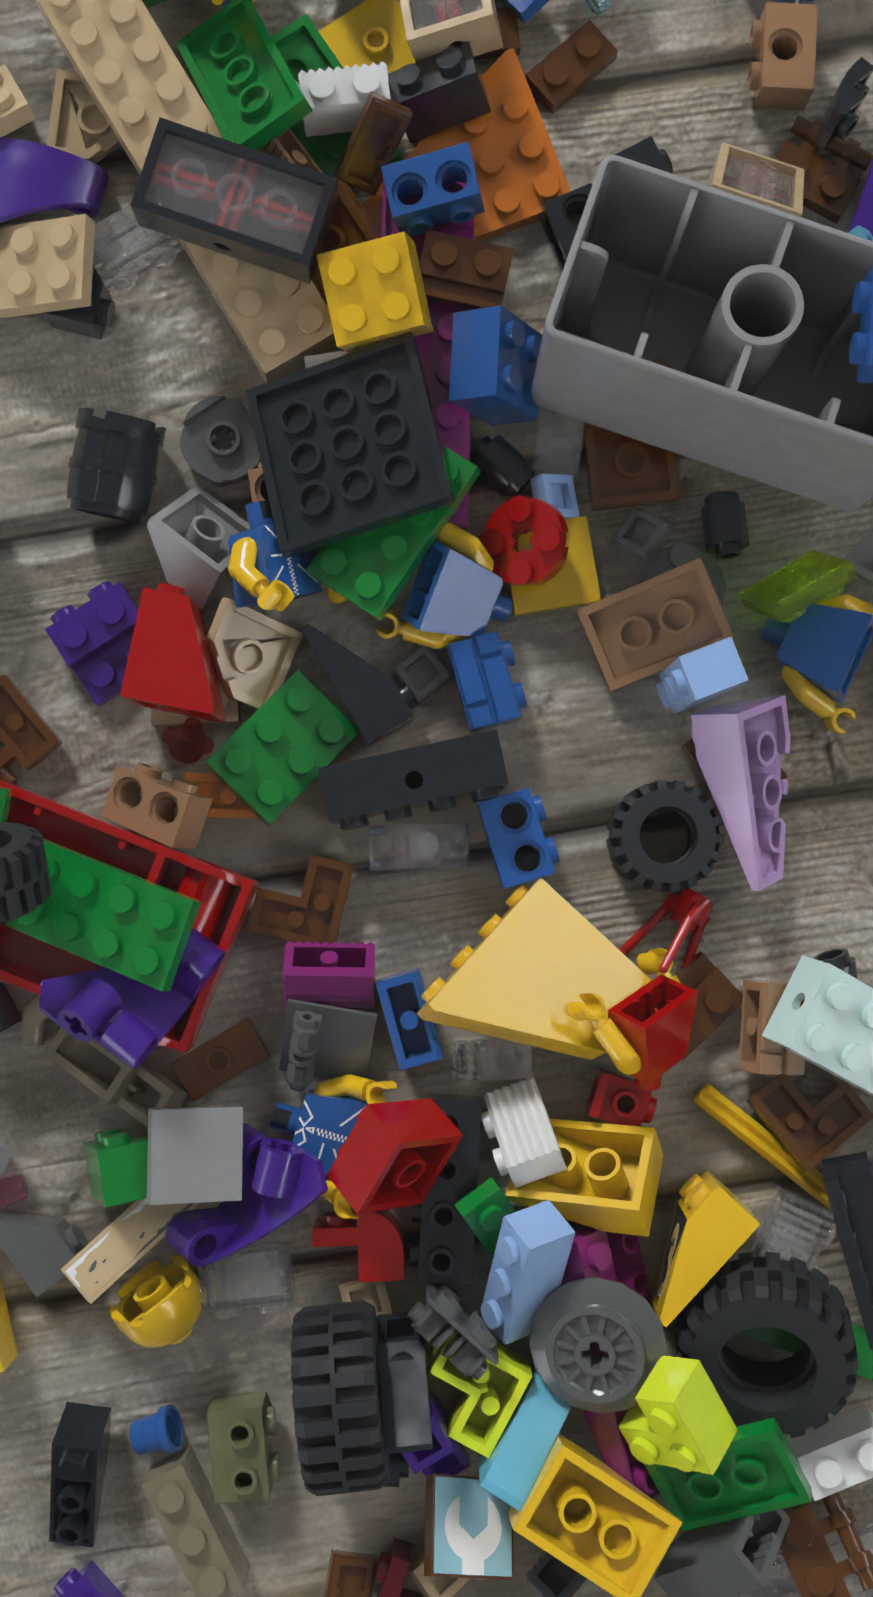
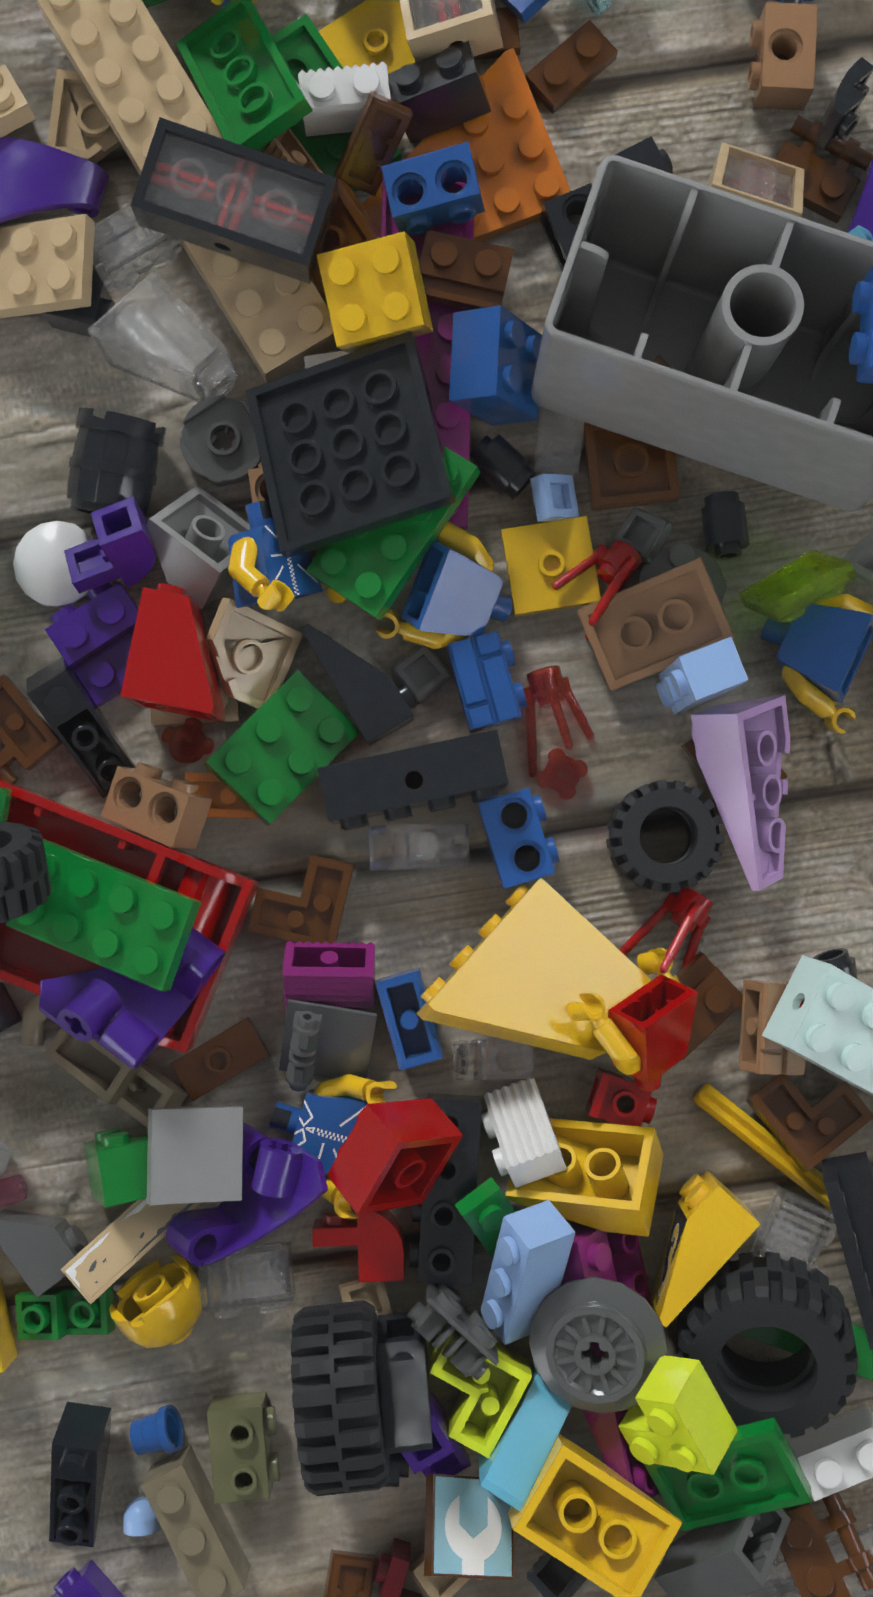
red plate [479,495,569,586] -> none
none -> white dish [13,520,92,607]
none -> green slope [15,1284,116,1340]
none -> black slope [26,657,136,798]
none -> dark purple brick [64,496,155,594]
none -> clear slope [87,270,238,402]
none -> light blue hinge [123,1496,160,1536]
none -> clear red plant [523,665,594,777]
none -> clear red plate [536,748,588,800]
none -> red plant [552,540,642,641]

